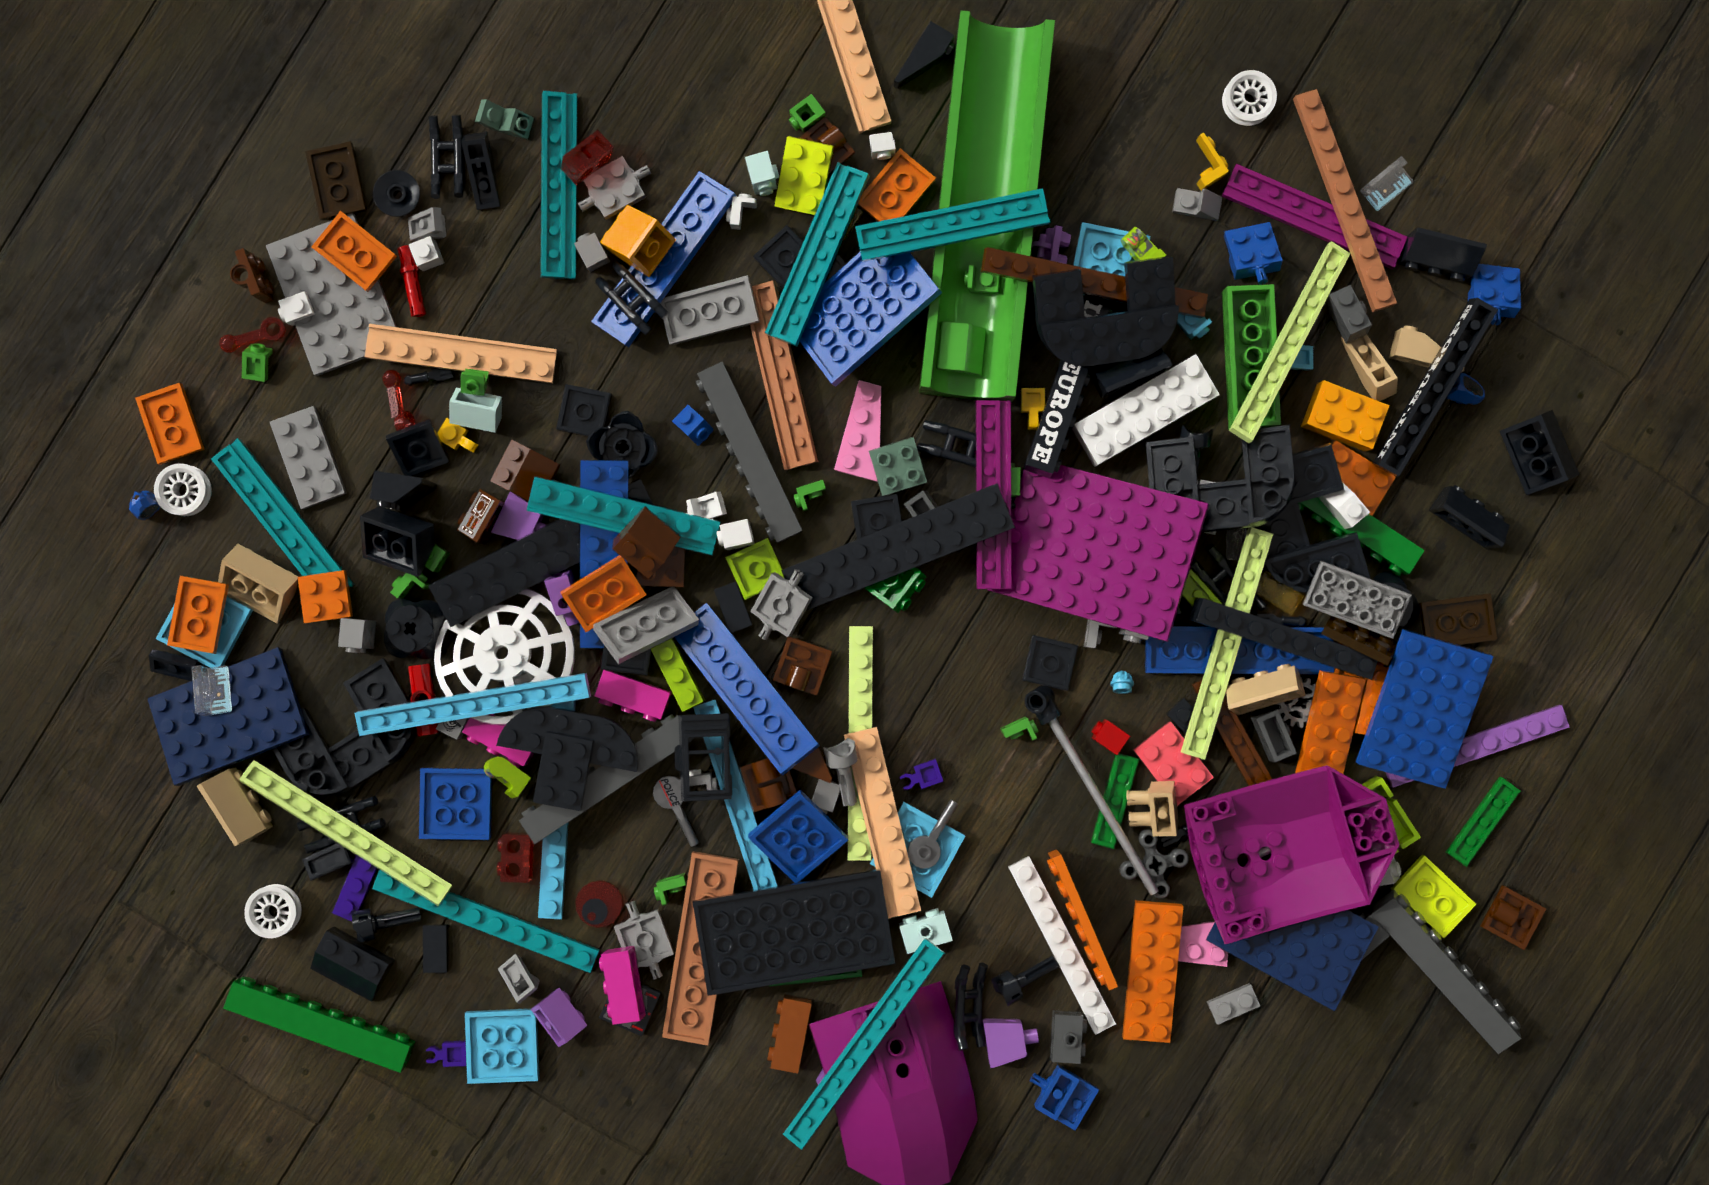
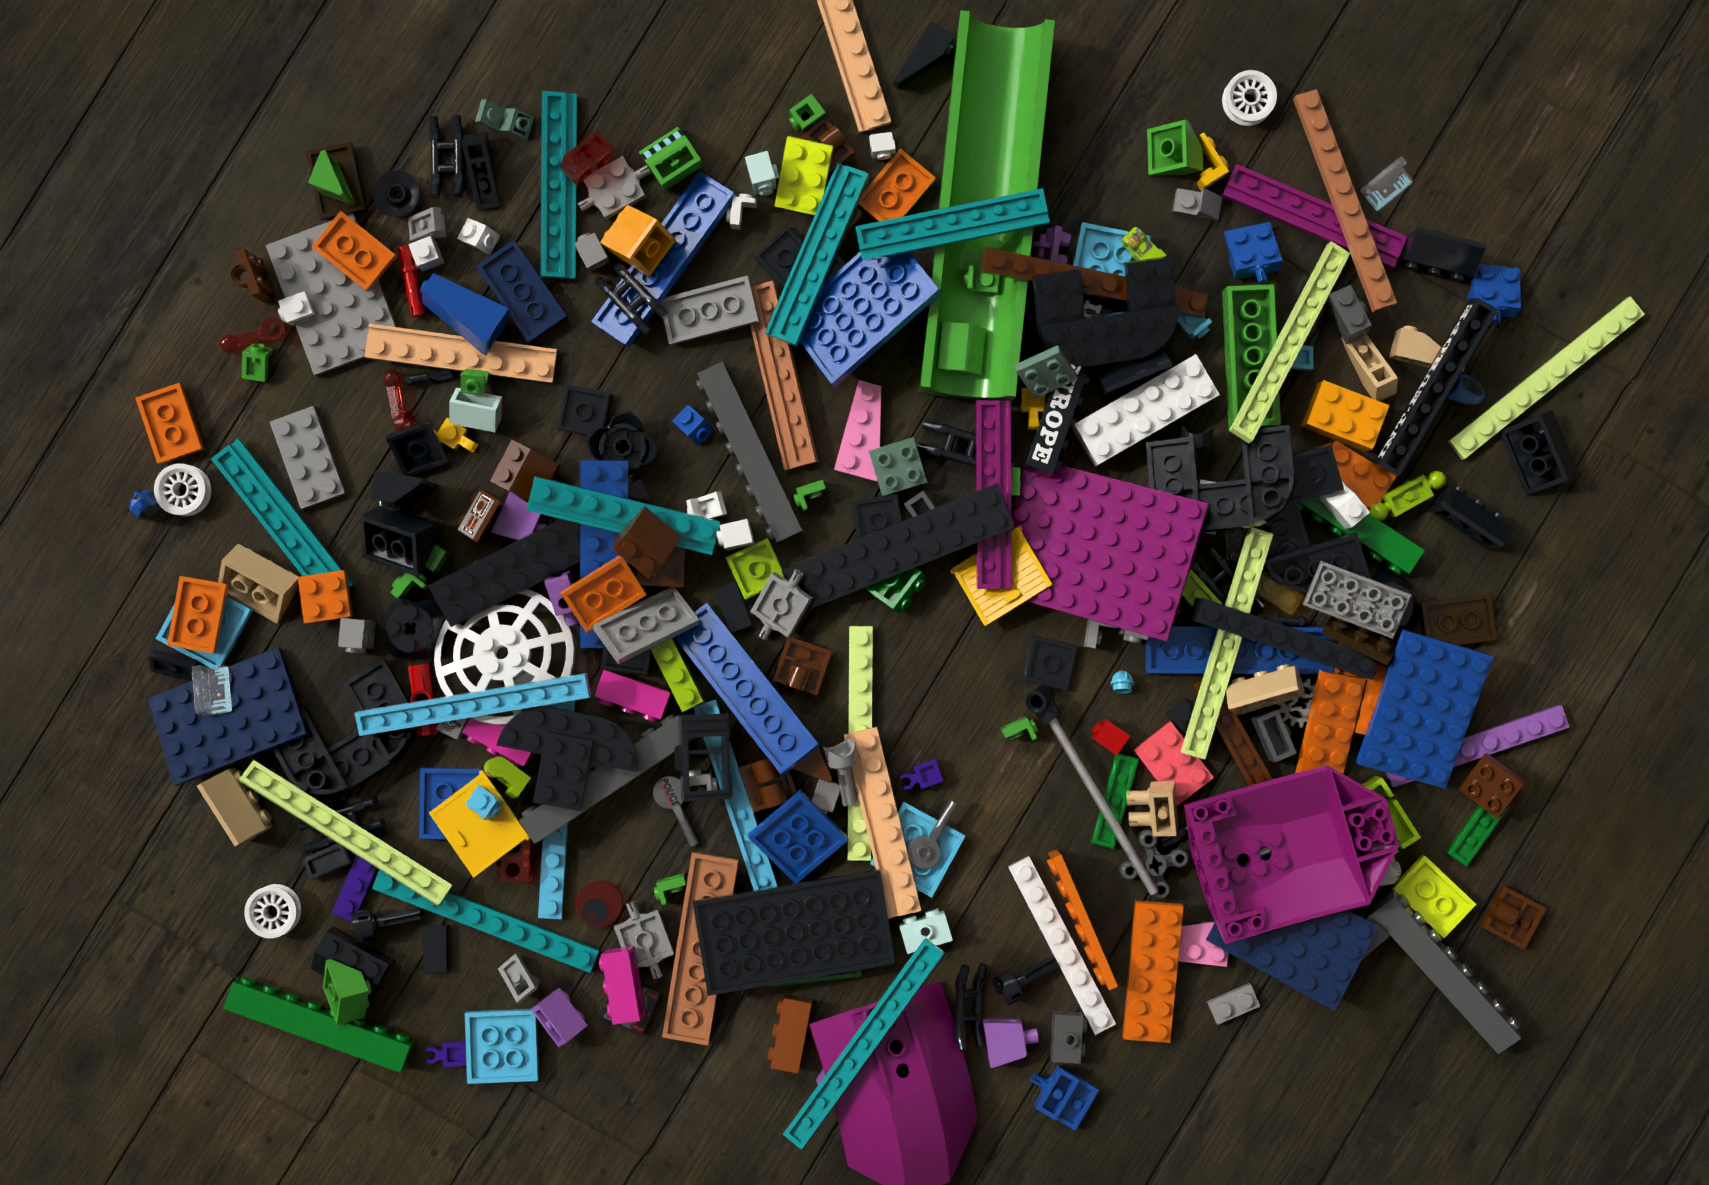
none -> bright green slope [308,150,356,206]
none -> bright green slope [323,959,371,1025]
none -> blue slope [420,273,509,355]
none -> yellow piece [429,770,530,878]
none -> white bracket [457,218,500,255]
none -> medium azure bracket [465,785,503,821]
none -> dark blue plate [476,240,568,343]
none -> bright green slope [639,127,703,192]
none -> yellow piece [950,526,1053,626]
none -> sand green plate [1014,345,1078,398]
none -> bright green slope [1147,120,1203,176]
none -> lime plate [1369,471,1446,521]
none -> yellowish green plate [1448,296,1645,460]
none -> reddish brown plate [1459,753,1526,819]

